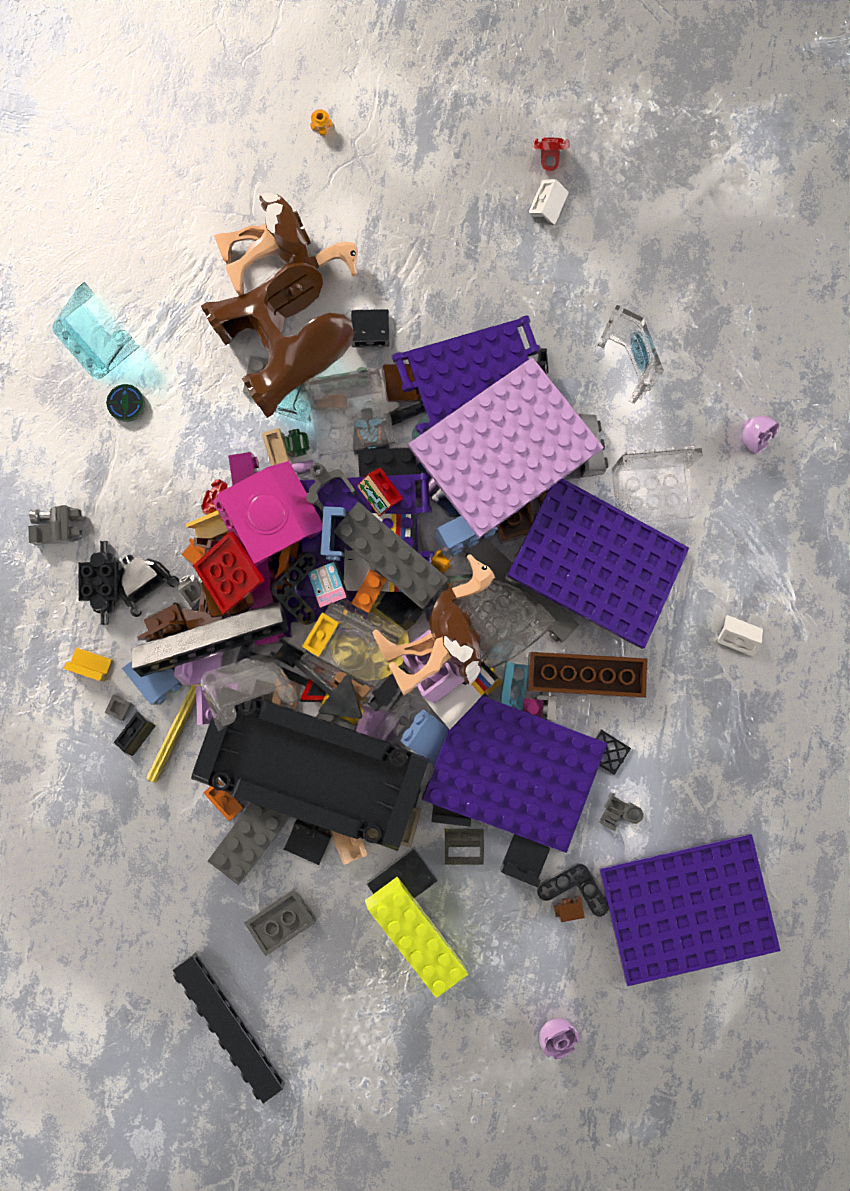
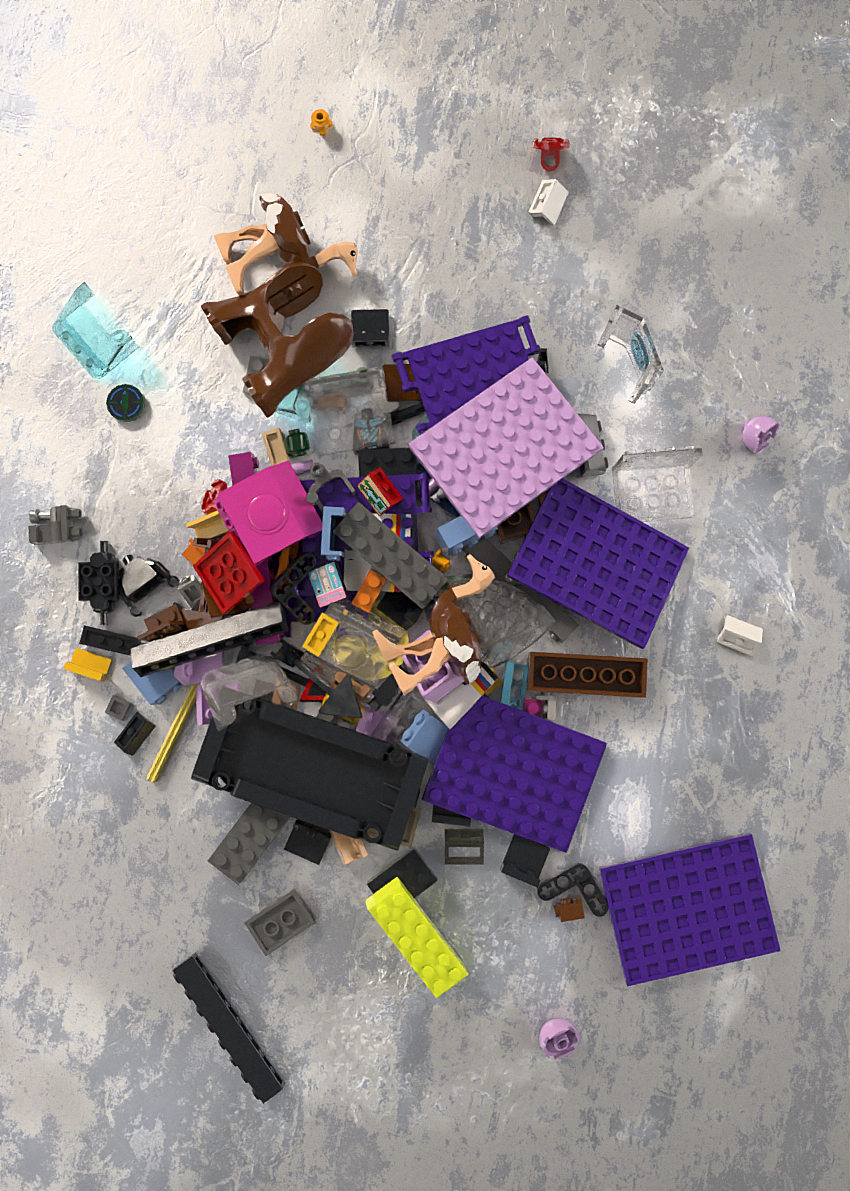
orange plate [203,779,245,821] -> none
black window [596,729,631,775] -> none
dark grey piece [599,792,644,831] -> none
none -> black plate [79,625,141,656]

